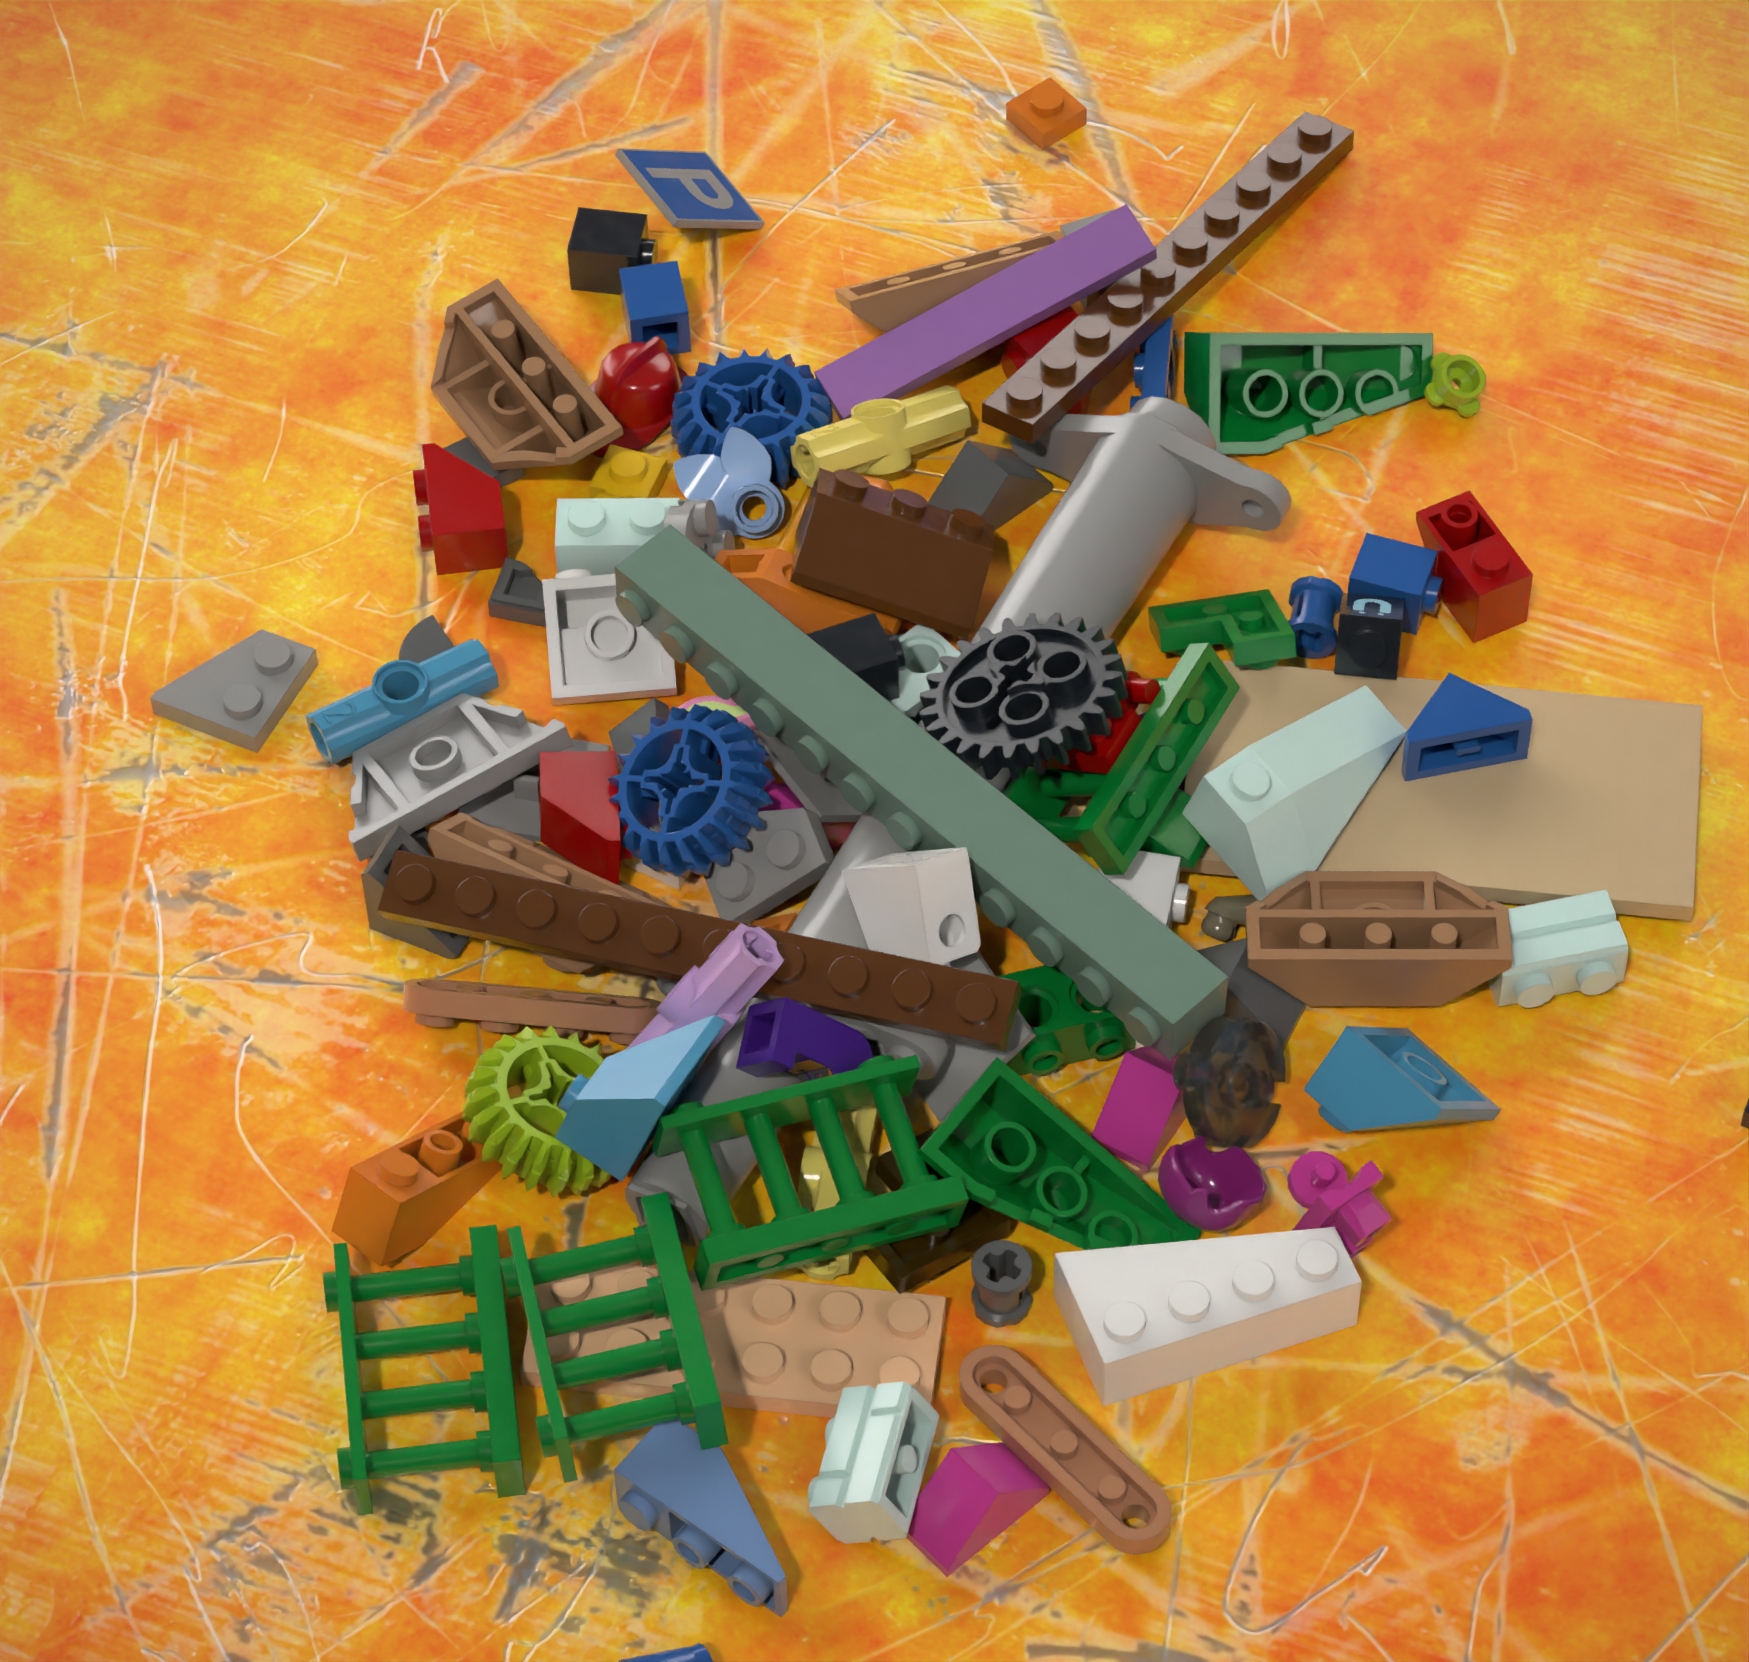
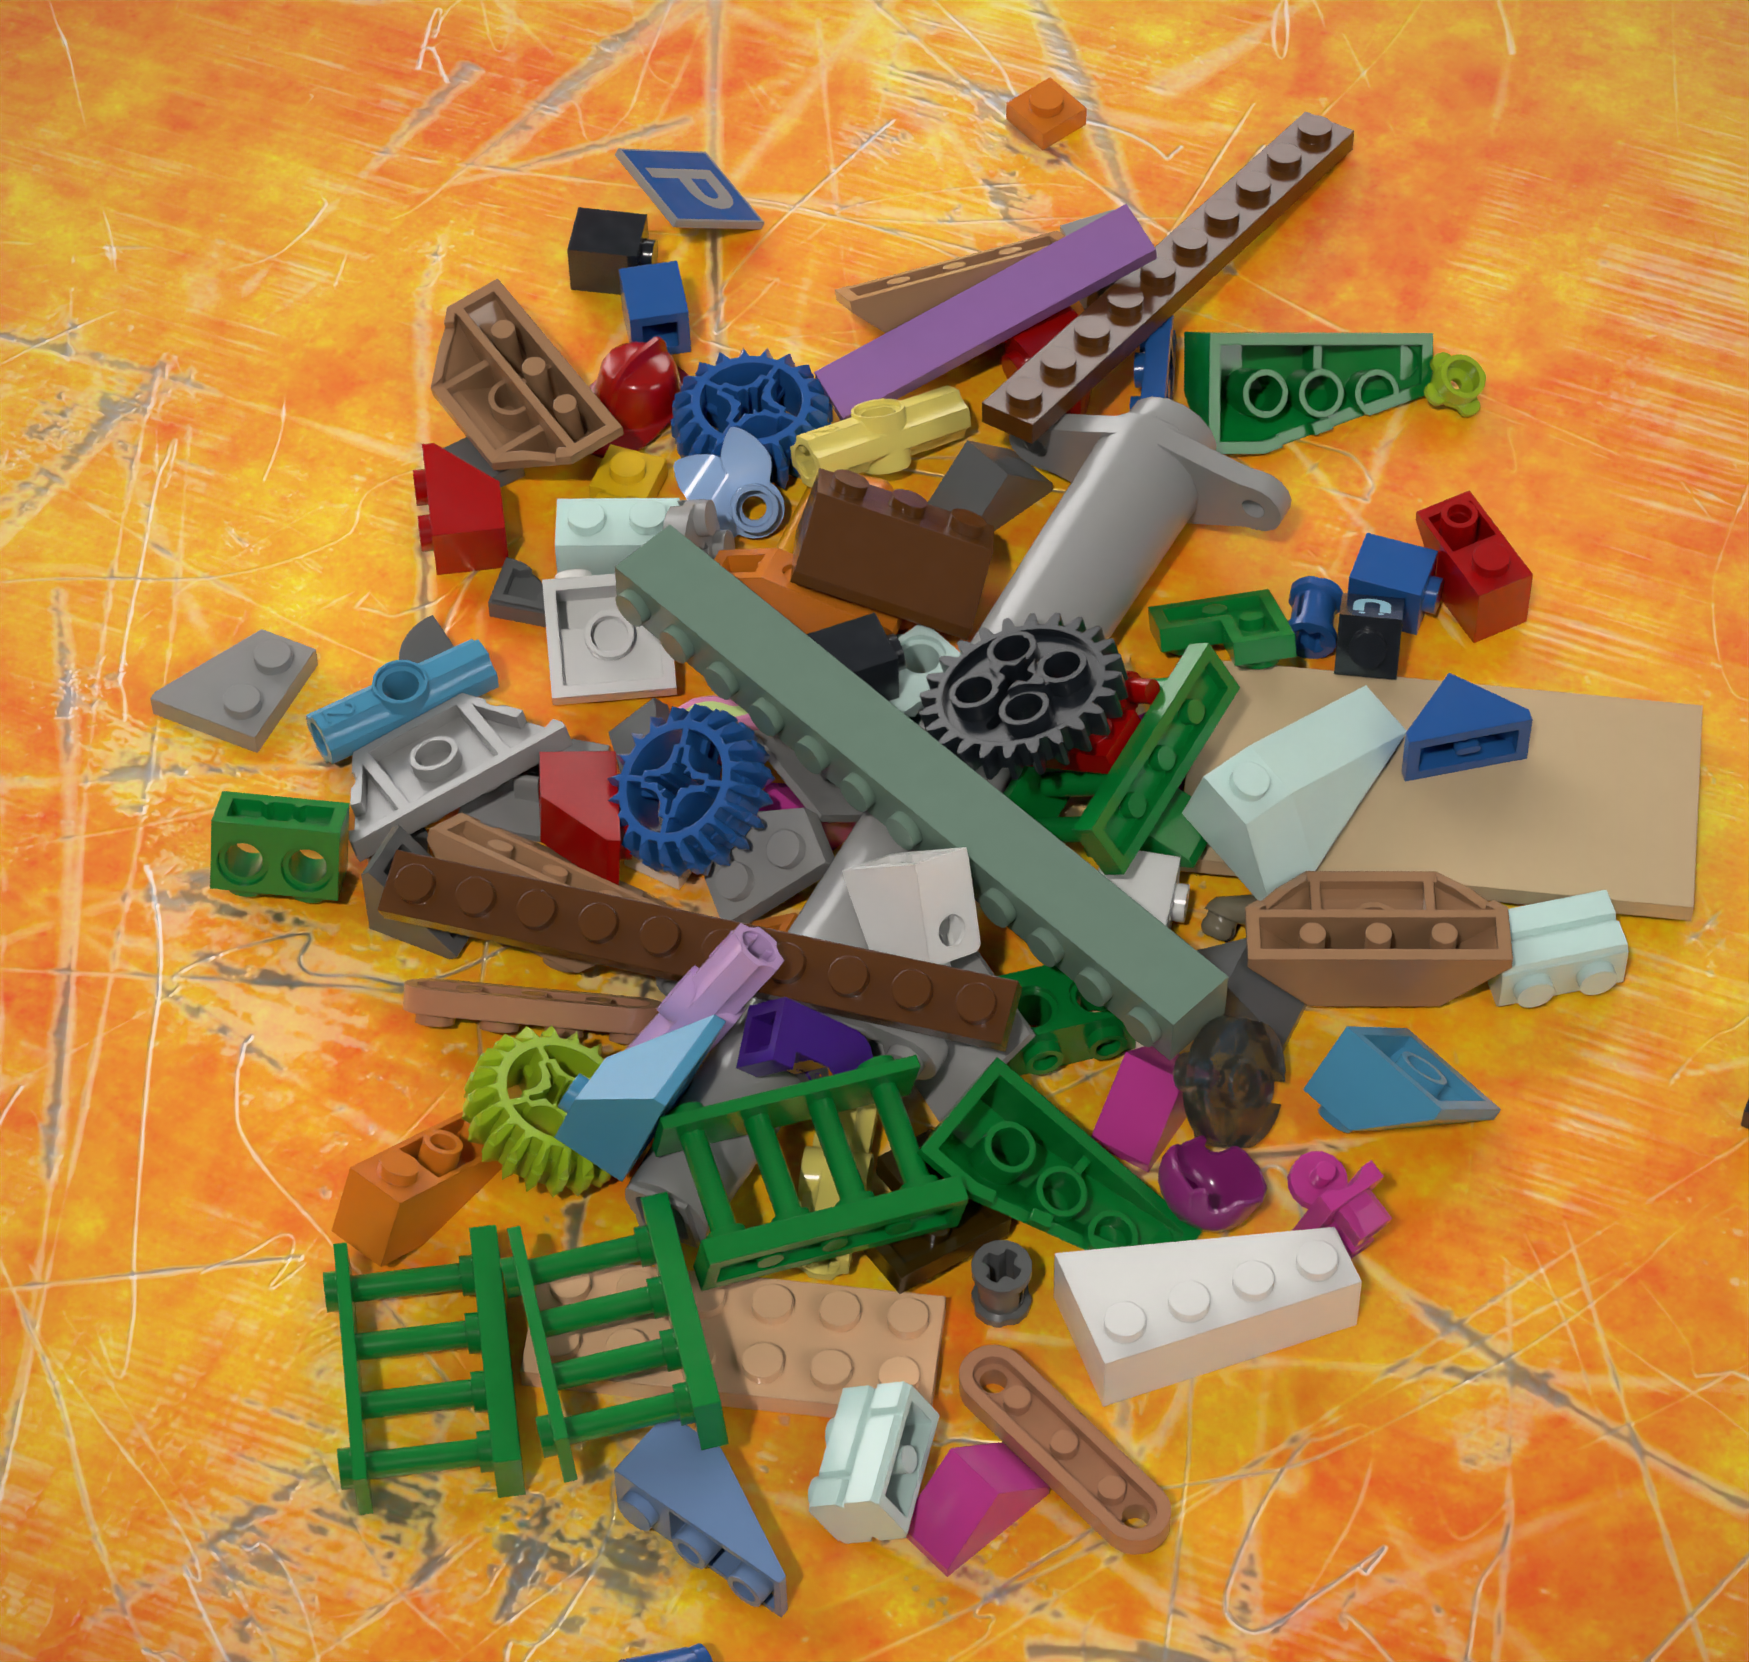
none -> green brick [210,791,350,903]

